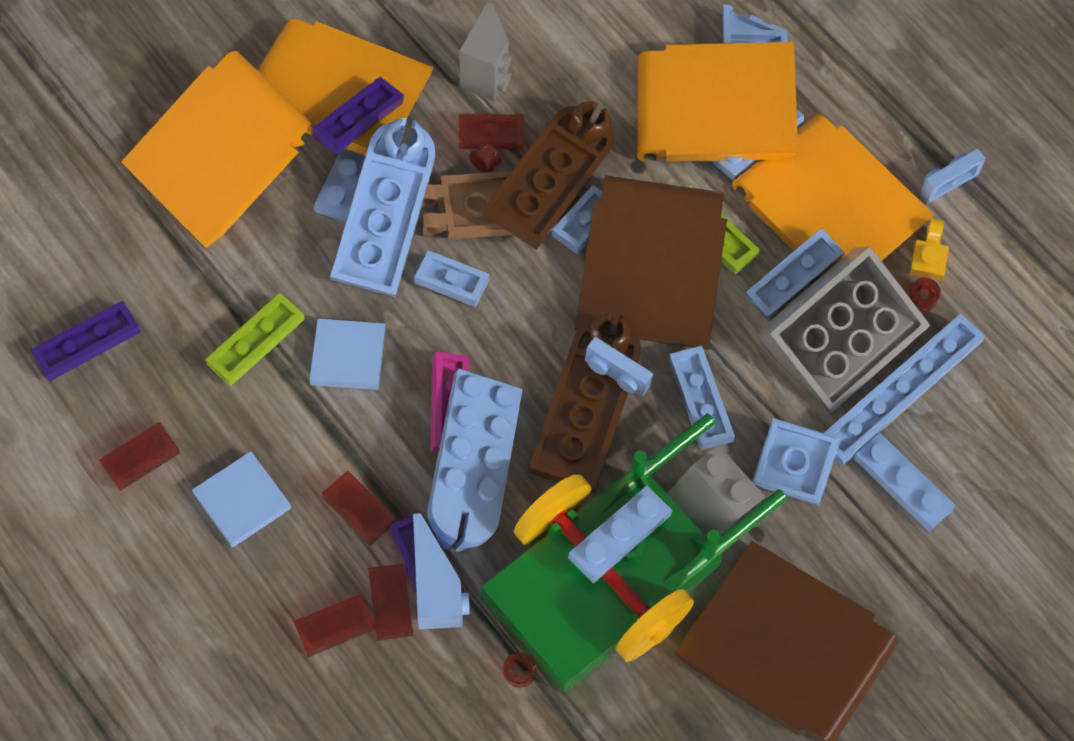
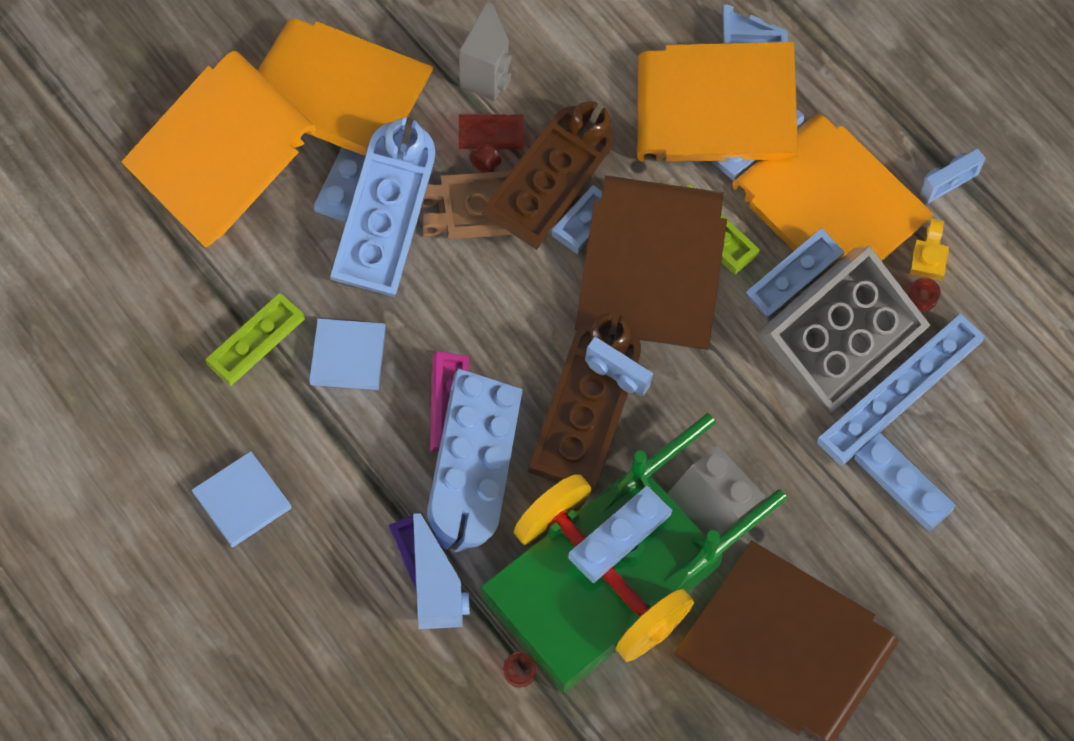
dark purple plate [31,300,141,382] -> none
clear red plate [99,422,180,491] -> none
clear red plate [294,593,376,657] -> none
dark purple plate [312,77,404,155] -> none
clear red plate [322,471,396,546] -> none
clear red plate [368,563,413,641] -> none
light blue plate [414,250,489,308] -> none
light blue plate [668,346,735,450] -> none
light blue tile [752,418,840,506] -> none

